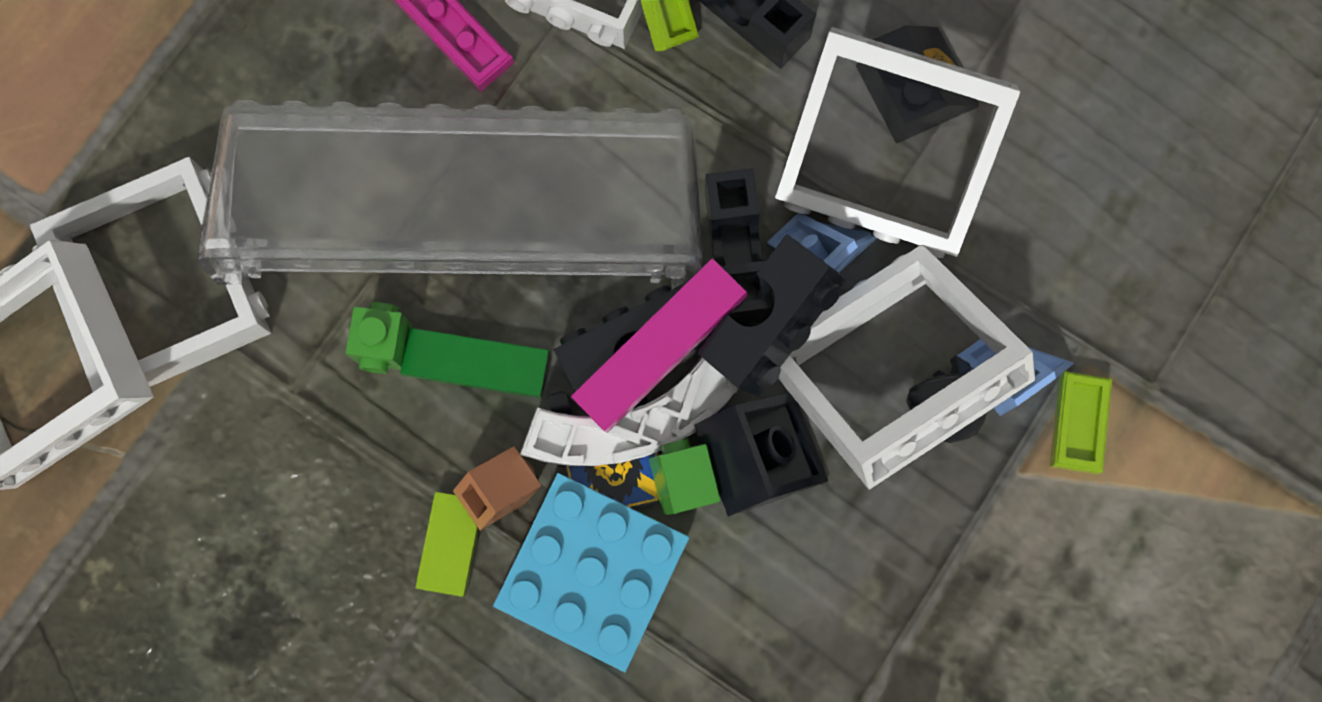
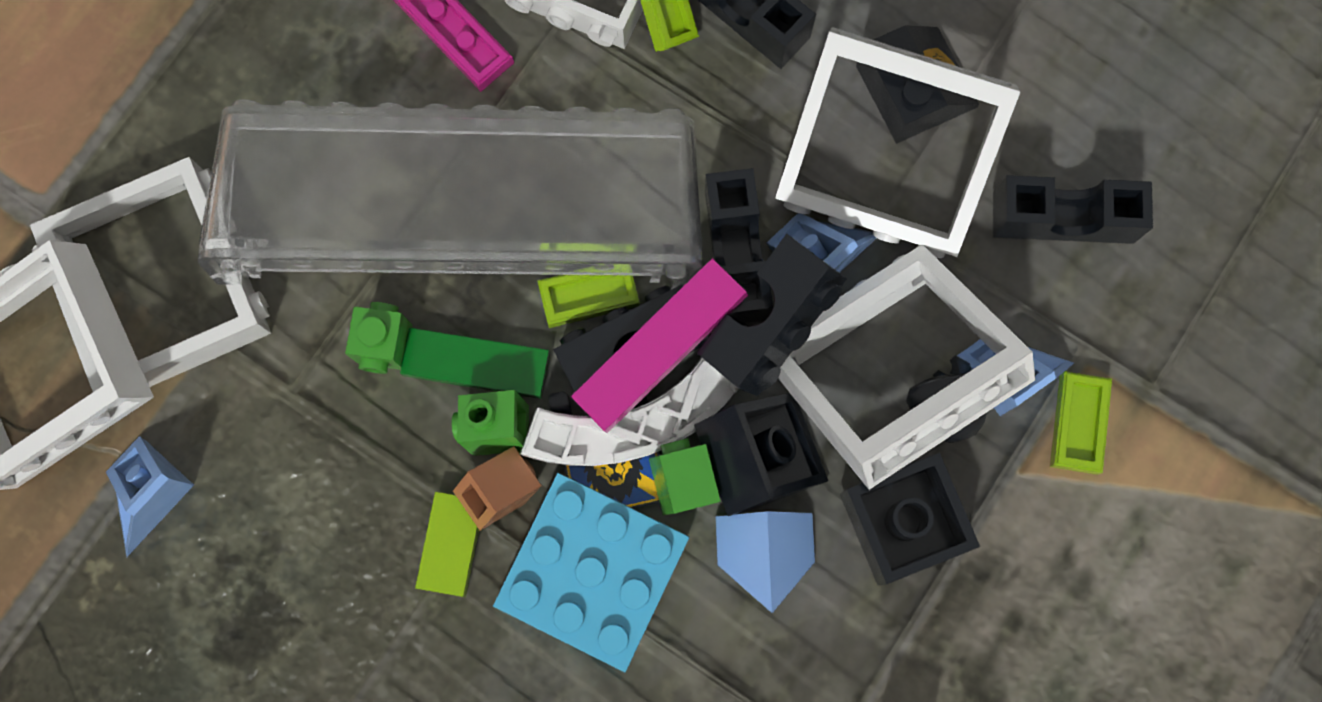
none -> light blue slope [106,436,194,557]
none -> bright green brick [452,390,529,456]
none -> lime tile [537,258,640,328]
none -> light blue slope [715,511,815,613]
none -> black brick [840,453,980,585]
none -> black arch [993,175,1153,244]

